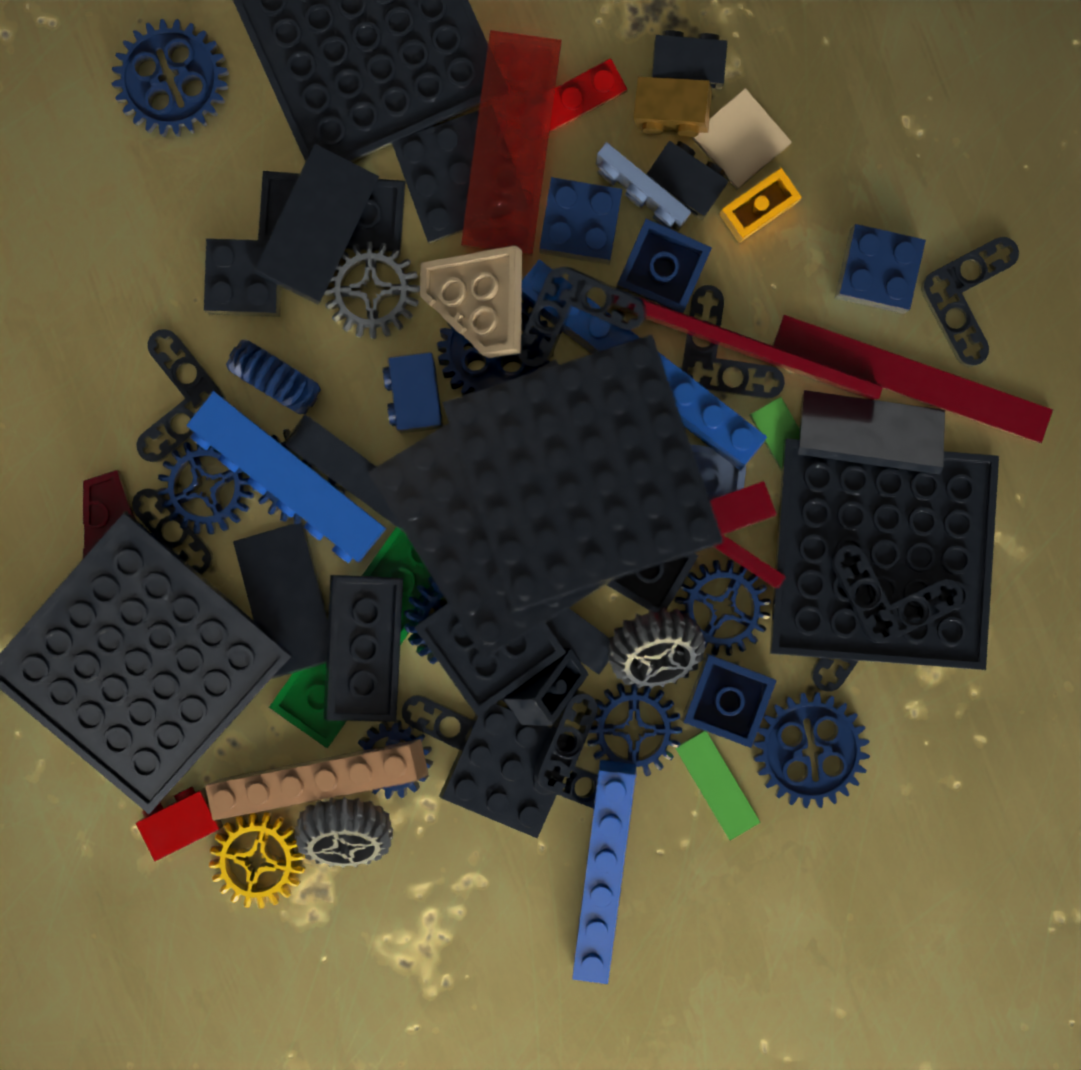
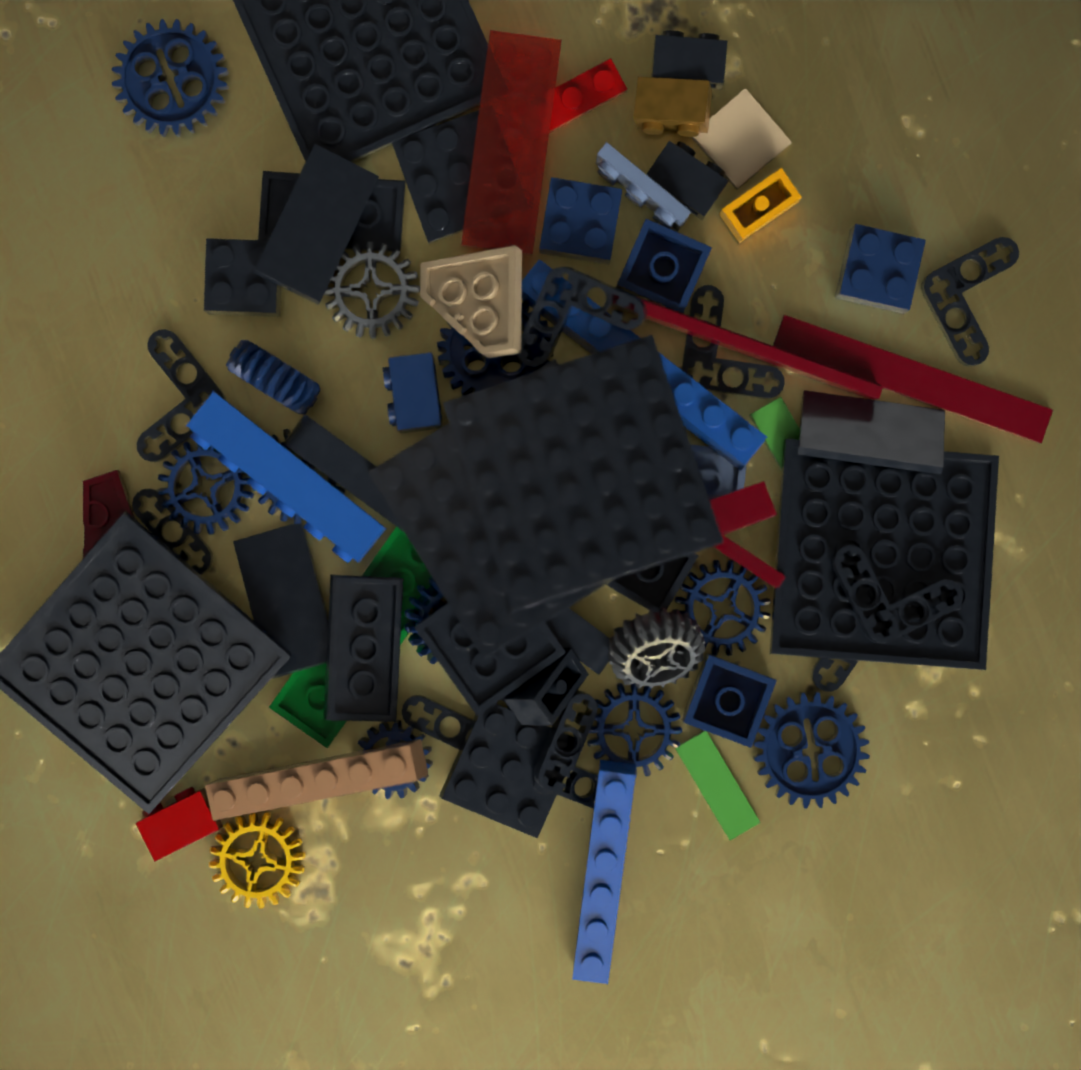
dark grey gear [295,797,393,868] -> none

